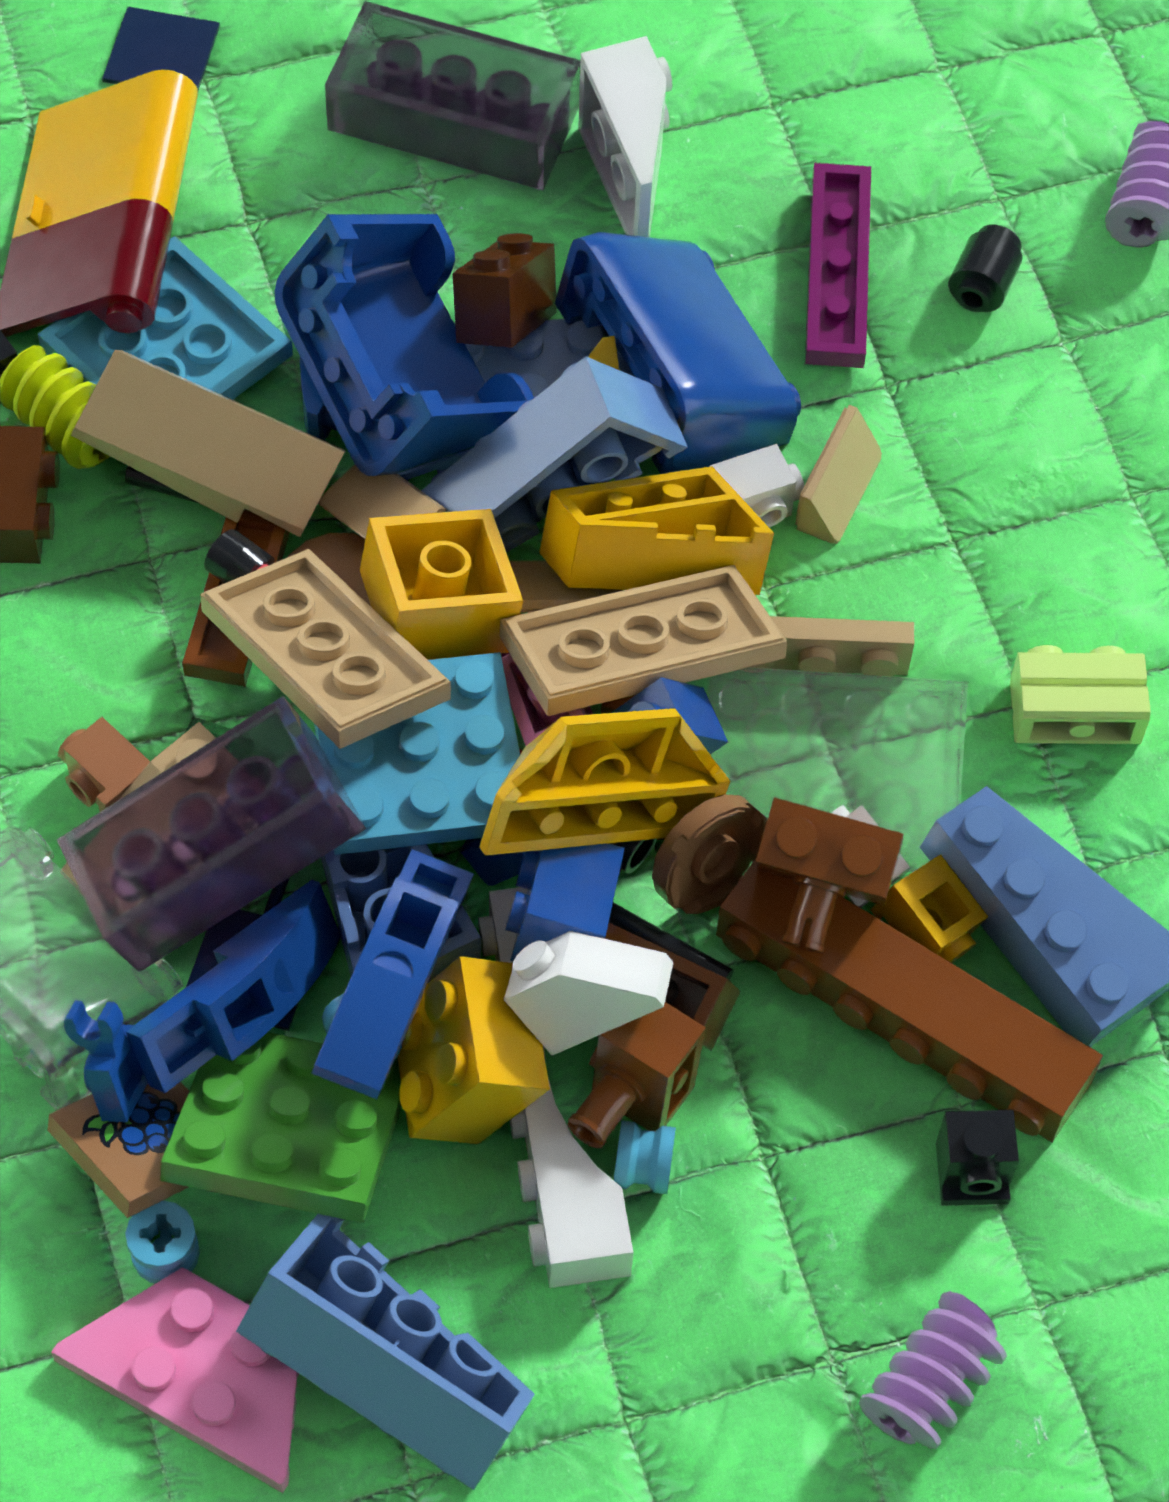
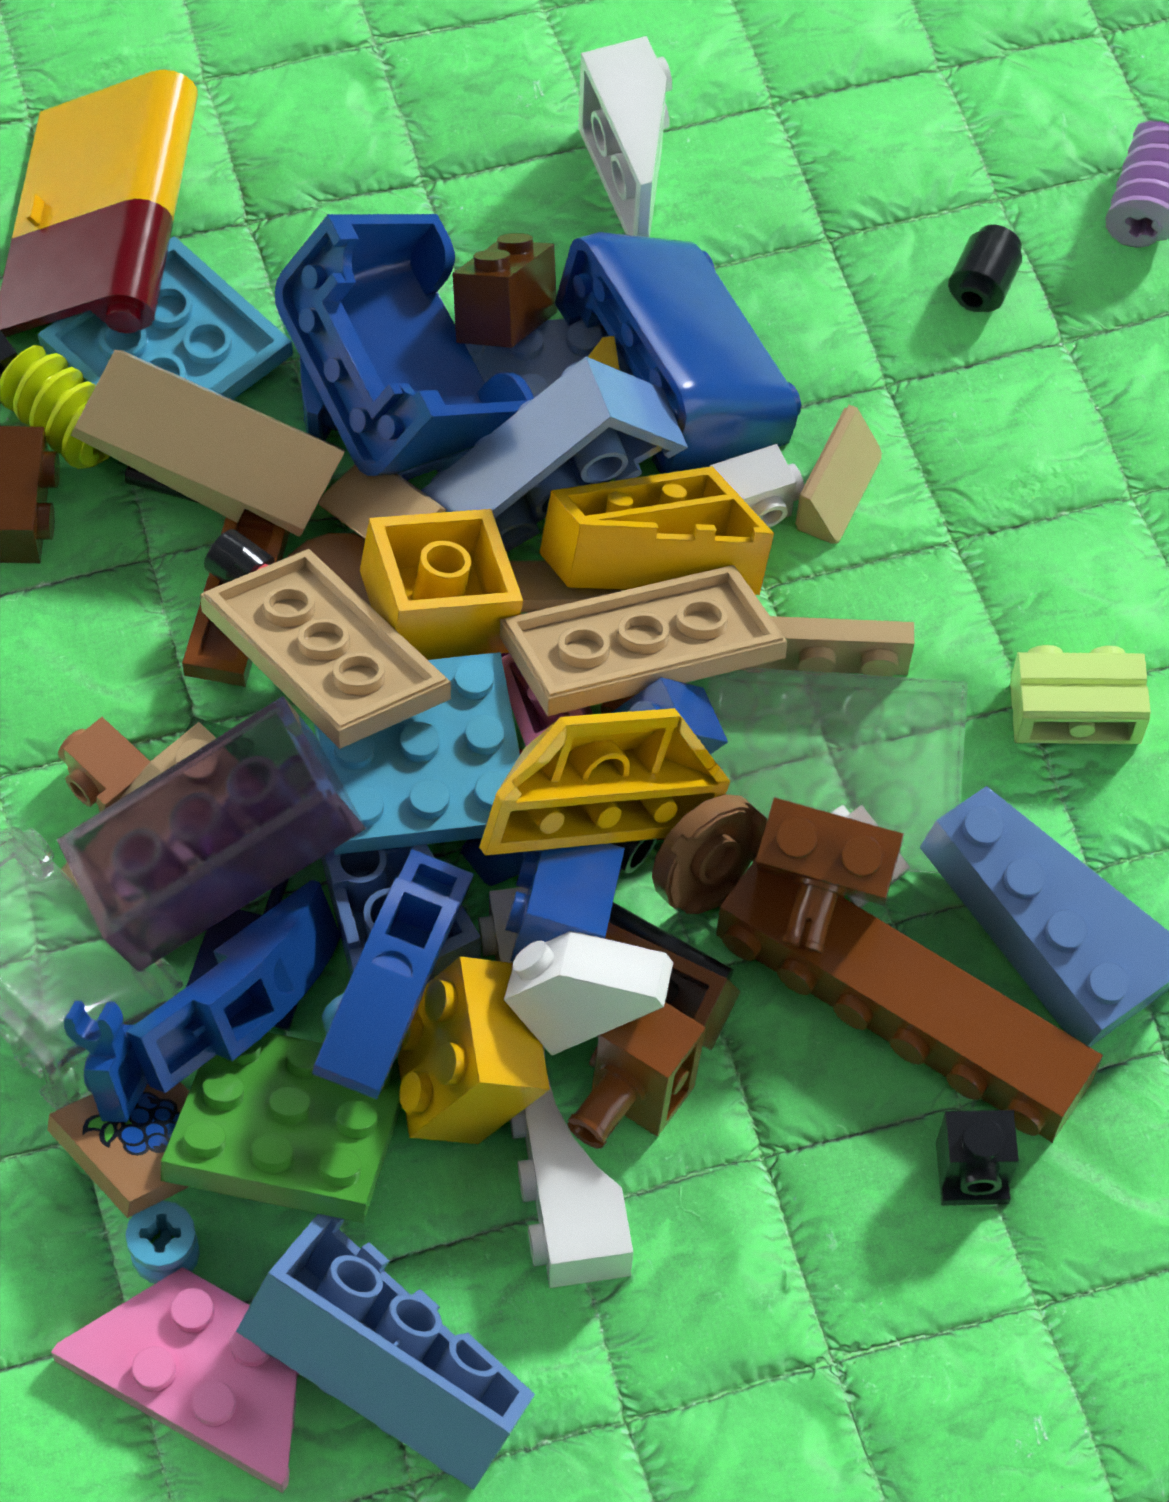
dark blue piece [102,6,220,91] -> none
brick [325,1,581,190] -> none
medium azure wheel [614,1120,676,1194] -> none
magenta plate [805,163,872,368] -> none
lavender piece [859,1291,1007,1449] -> none
yellow brick [870,854,988,963] -> none

